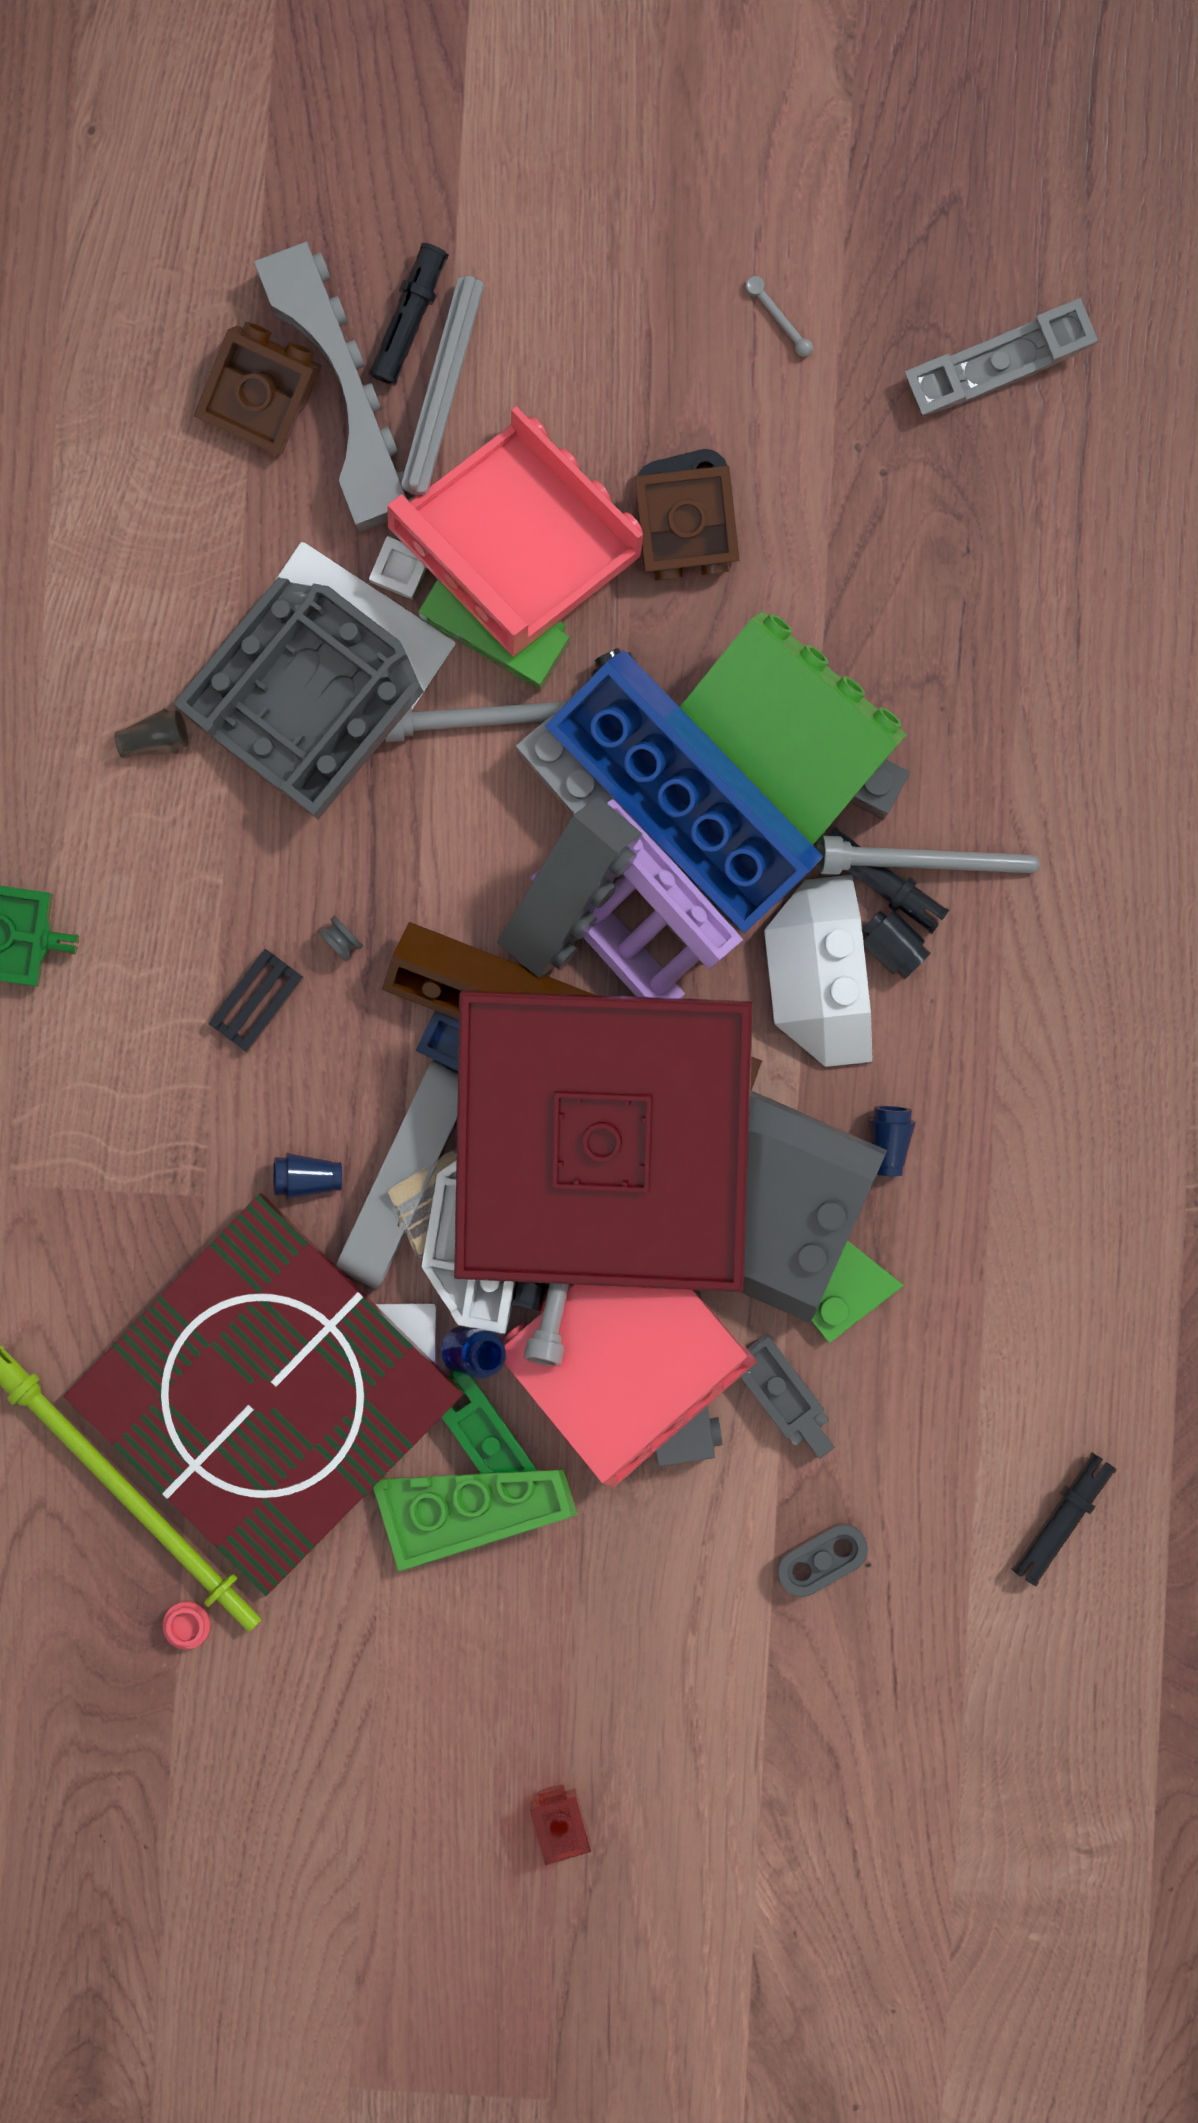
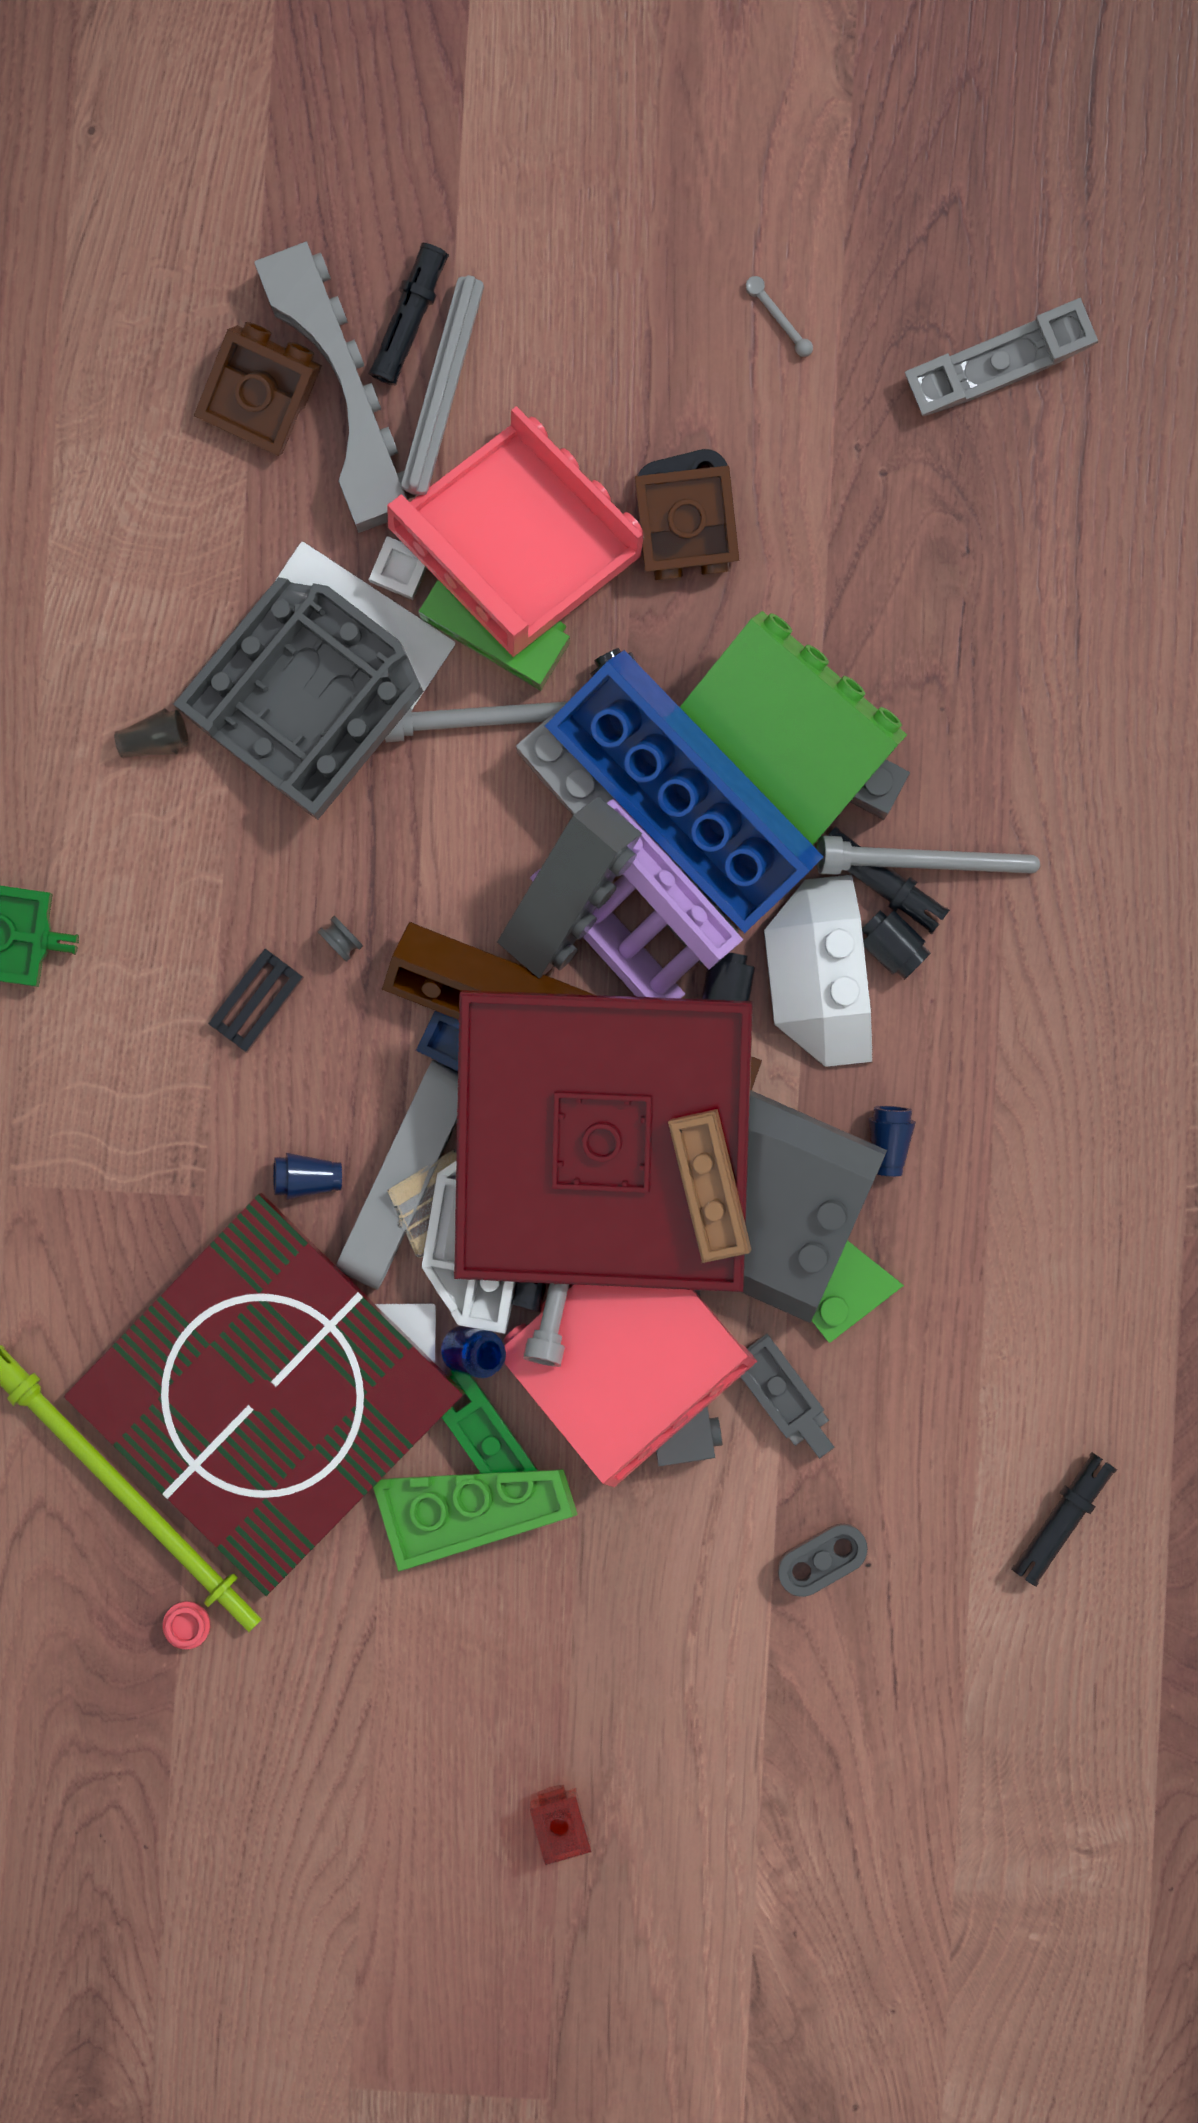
none -> medium nougat tile [668,1109,752,1263]
none -> black brick [702,952,755,1001]

